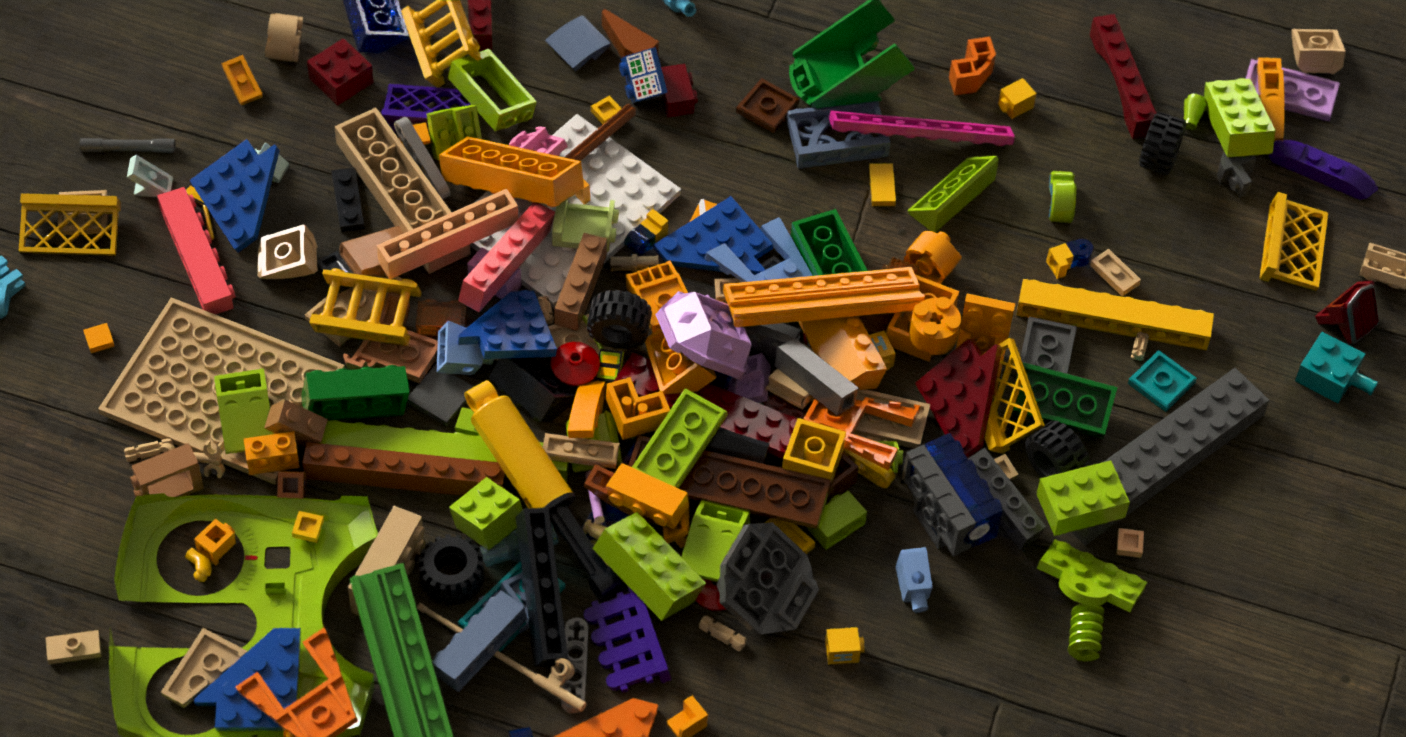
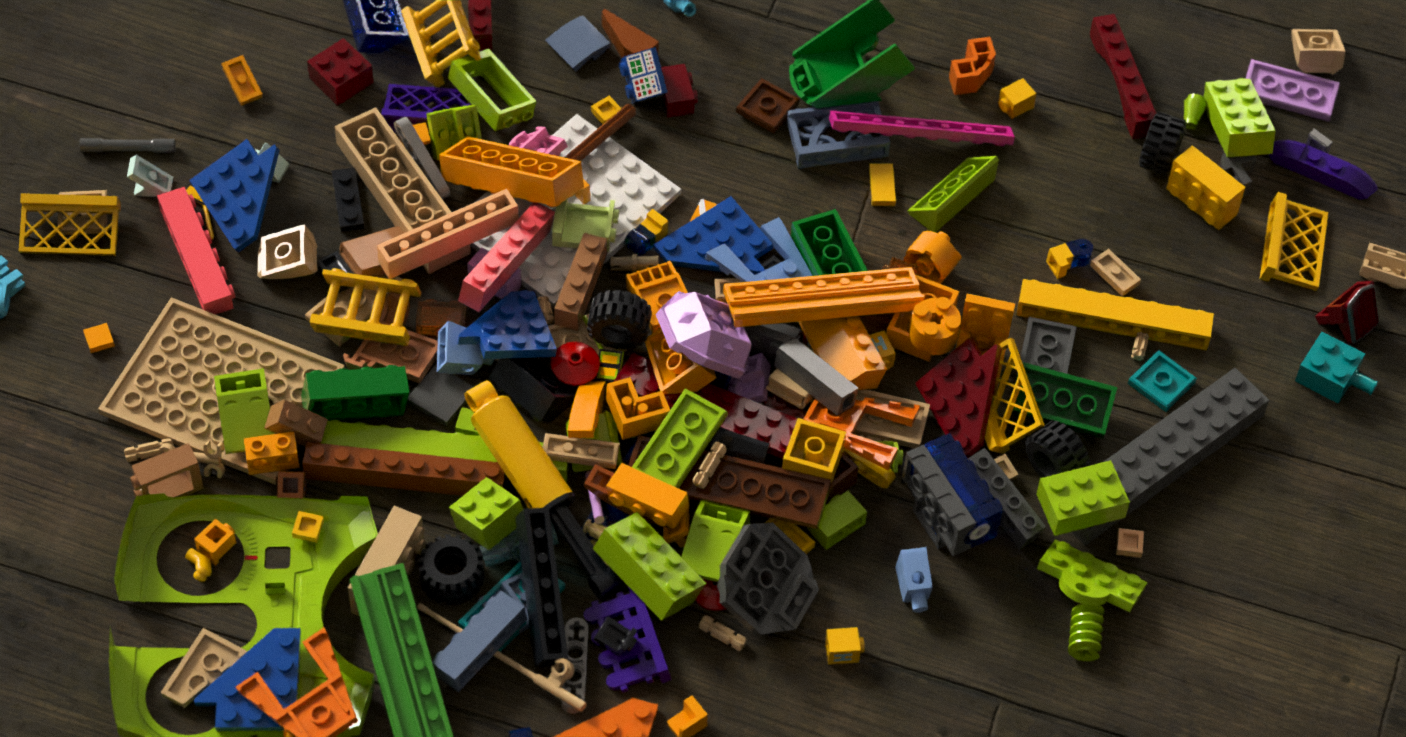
tan plate [46,630,101,664] -> none
tan brick [265,13,303,62] -> none
lime animal [1049,171,1076,223] -> none
light orange slope [1257,58,1284,141] -> none
none -> black bracket [593,616,637,656]
none -> tan axle [692,441,727,489]
none -> yellow brick [1166,145,1245,230]
none -> light grey tile [1306,129,1332,154]

